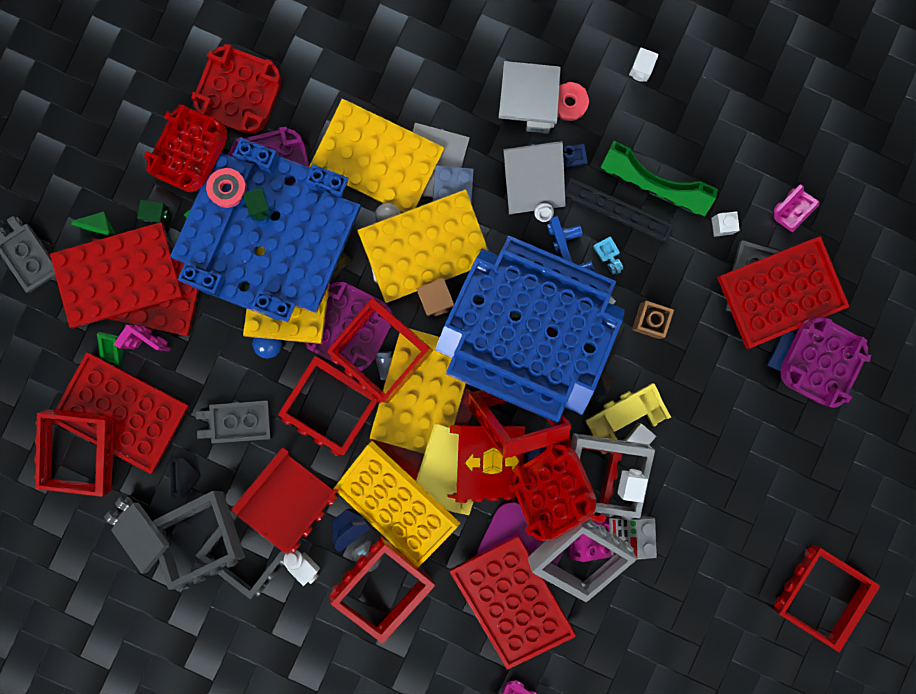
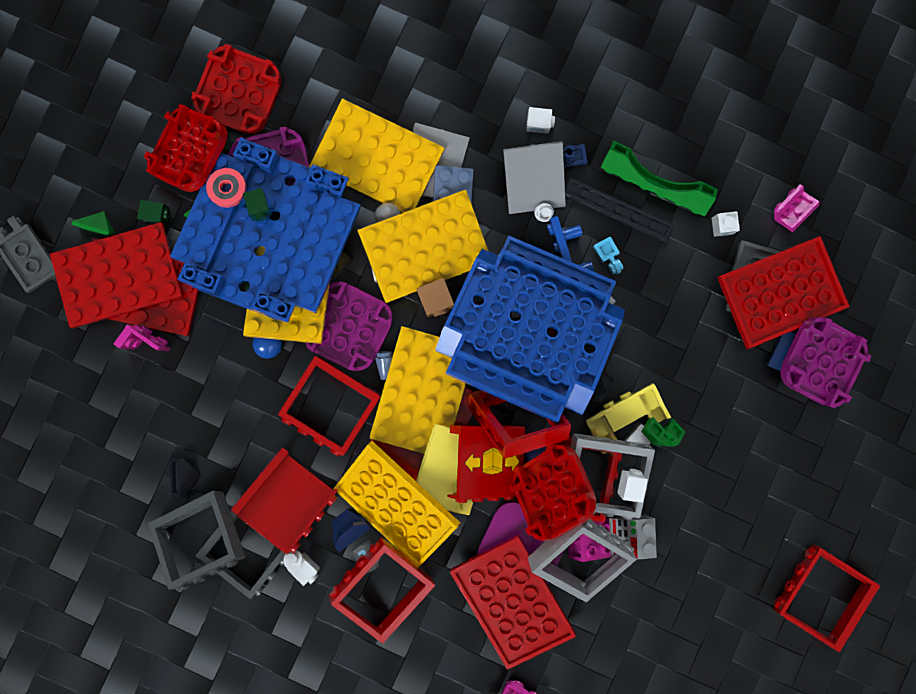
red window [34,409,114,497] -> none
red plate [53,352,190,474] -> none
green slope [97,332,125,366] -> none
dark grey tile [104,497,170,574] -> none
dark grey tile [196,401,271,443] -> none
red window [327,298,433,403] -> none
light grey piece [499,61,560,124] -> none
coral tile [557,82,589,121] -> none
white brick [629,48,658,82] -> none
medium nougat head [632,301,674,339] -> none
none -> green tile [641,417,686,447]

